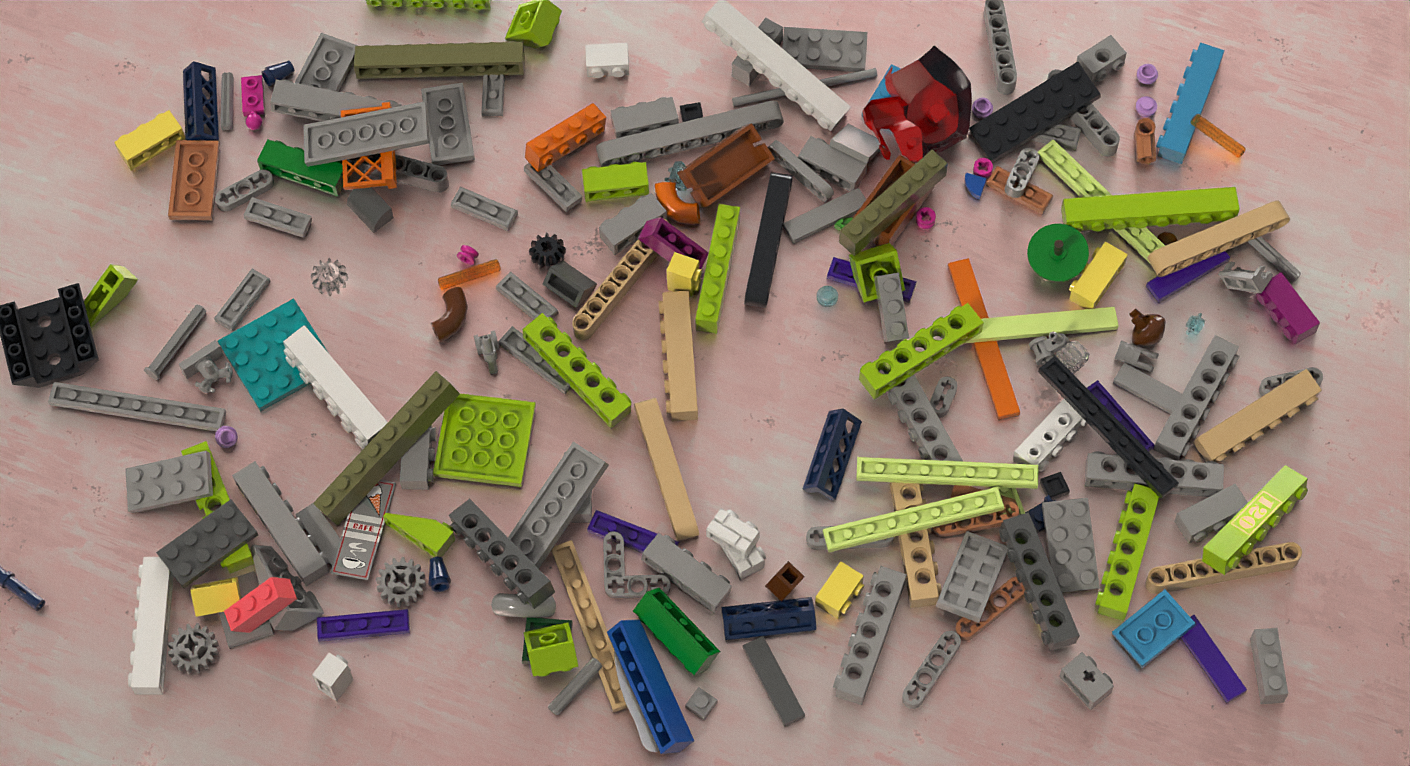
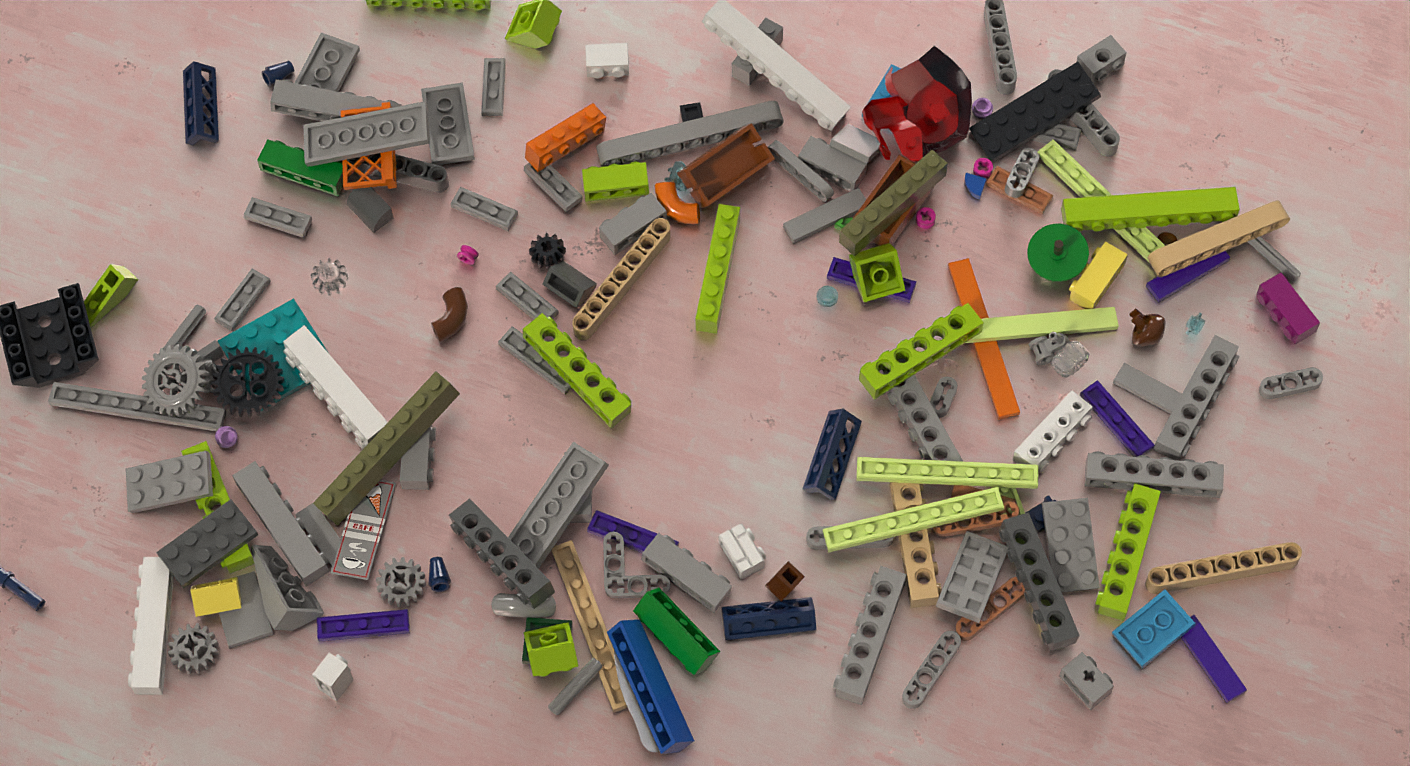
light yellow brick [114,110,185,170] -> none
nougat plate [168,140,220,220] -> none
light grey beam [215,170,274,211] -> none
light grey axle [221,72,234,130] -> none
coral brick [224,577,297,633] -> none
dark pink plate [241,75,265,130] -> none
olive brick [354,41,525,79] -> none
lime slope [383,513,455,557] -> none
lime plate [433,394,536,487] -> none
clear orange axle [438,259,501,290] -> none
light grey piece [474,331,500,374] -> none
light grey brick [610,97,679,138] -> none
tan beam [634,398,699,542] -> none
magenta brick [638,217,709,269] -> none
tan brick [659,291,698,421] -> none
light yellow brick [666,252,702,298] -> none
light grey plate [685,687,718,720] -> none
white brick [706,508,760,559] -> none
light grey piece [732,68,877,106] -> none
dark grey tile [743,636,805,727] -> none
black beam [744,172,793,308] -> none
light grey plate [782,27,868,72] -> none
light yellow brick [815,561,865,619] -> none
light grey brick [874,273,909,342] -> none
black tile [1038,356,1179,499] -> none
black tile [1040,472,1070,500] -> none
light grey hinge [1115,340,1159,372] -> none
nougat piece [1134,118,1156,164] -> none
lavender plate [1136,96,1157,117] -> none
lavender plate [1137,64,1158,84] -> none
dark azure brick [1156,42,1225,164] -> none
light grey brick [1174,484,1248,544] -> none
clear orange axle [1190,114,1246,158] -> none
tan brick [1193,369,1322,463] -> none
lime brick [1202,465,1308,575] -> none
light grey hinge [1218,261,1273,293] -> none
light grey brick [1250,628,1288,704] -> none
none -> light grey gear [142,344,210,417]
none -> black gear [211,347,285,418]

